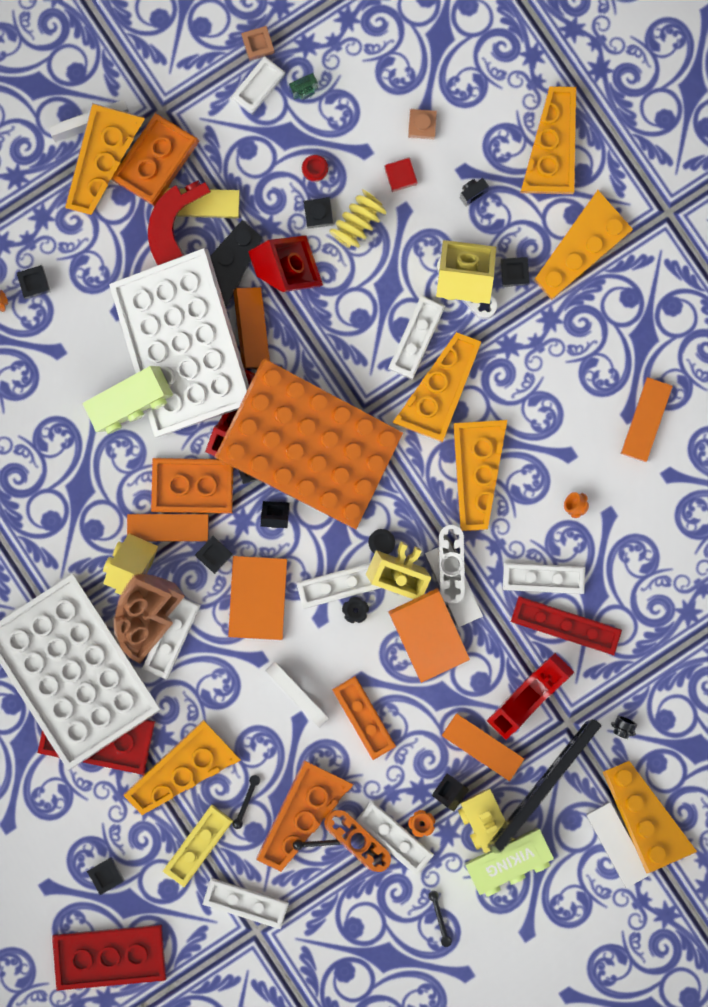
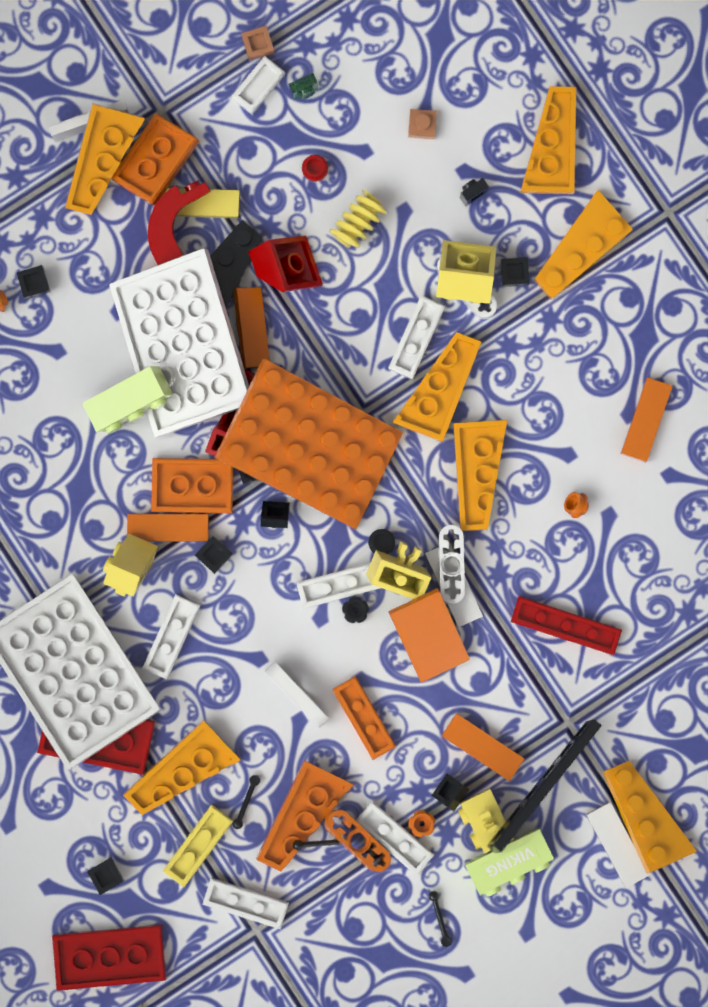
nougat brick [114,574,185,663] -> none
orange tile [228,556,287,640] -> none
black plate [303,197,334,229] -> none
red tile [384,157,418,192] -> none
red arch [487,653,574,740] -> none
white tile [502,563,585,594] -> none
black plate [611,715,637,739] -> none

